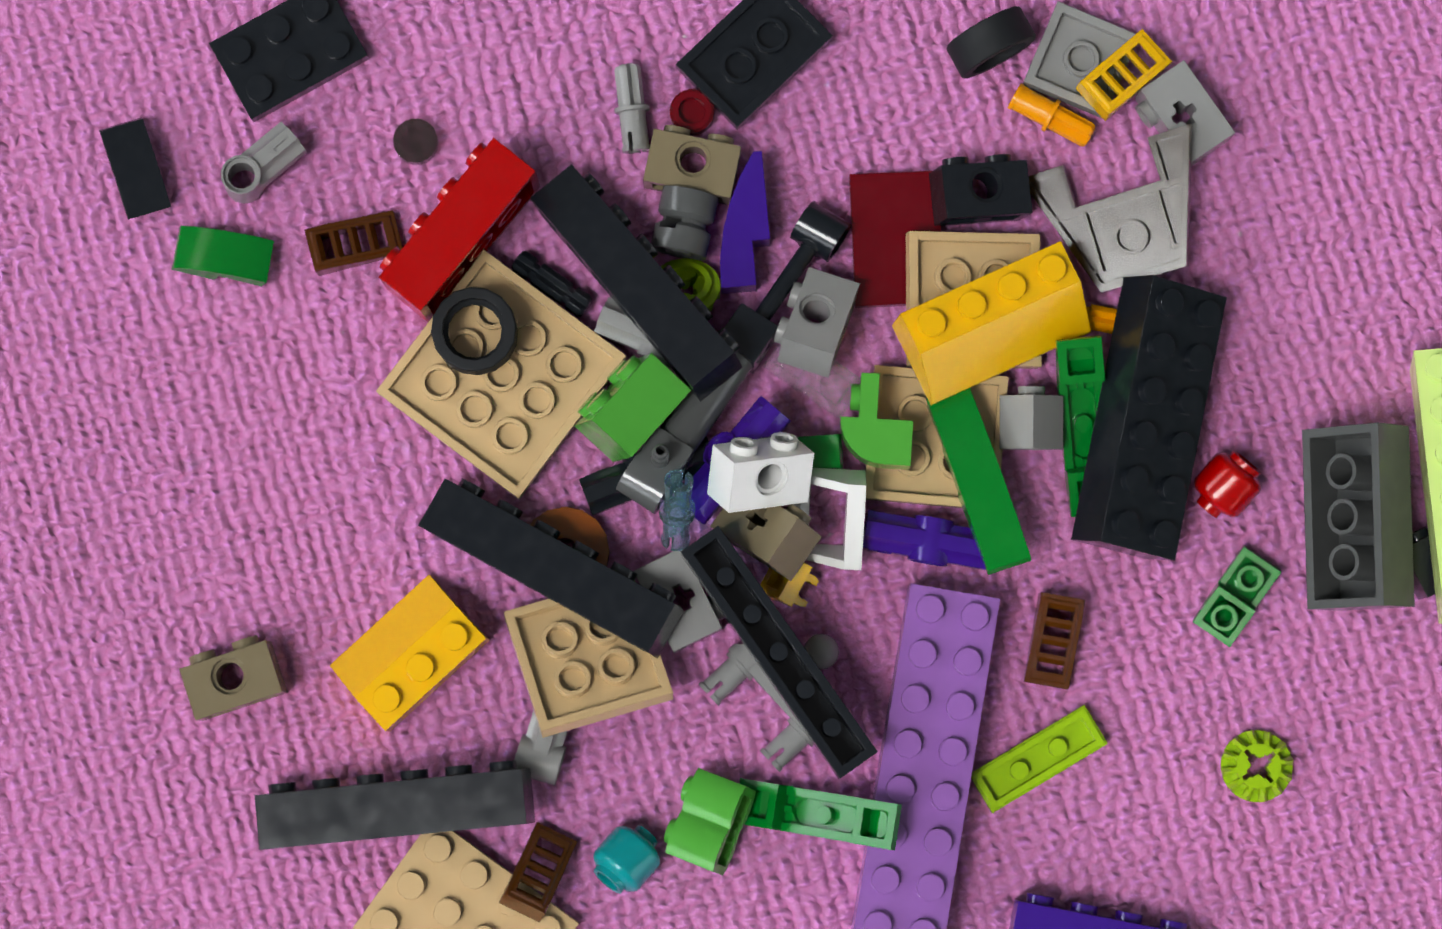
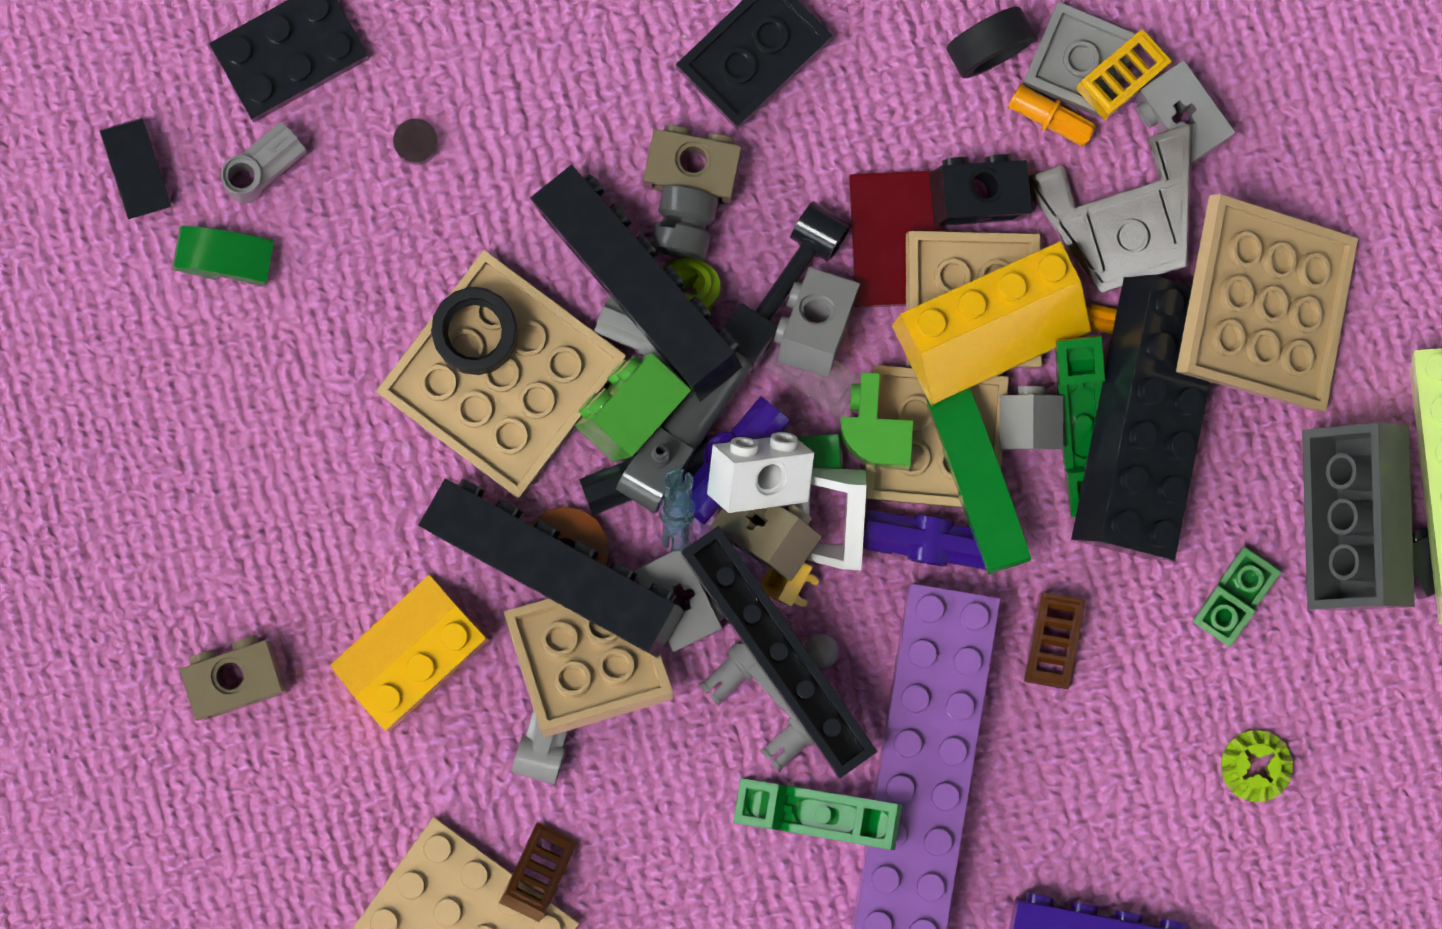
black brick [255,760,535,850] -> none
reddish brown slope [305,210,403,276] -> none
red brick [379,137,540,322] -> none
black axle [511,251,592,317] -> none
teal head [594,825,660,894] -> none
light grey axle [614,63,650,154] -> none
bright green brick [664,768,756,876] -> none
dark red tile [670,89,714,136] -> none
dark purple slope [720,151,770,294] -> none
lime tile [971,705,1108,813] -> none
red head [1194,450,1261,518] -> none
none -> tan plate [1176,194,1358,412]

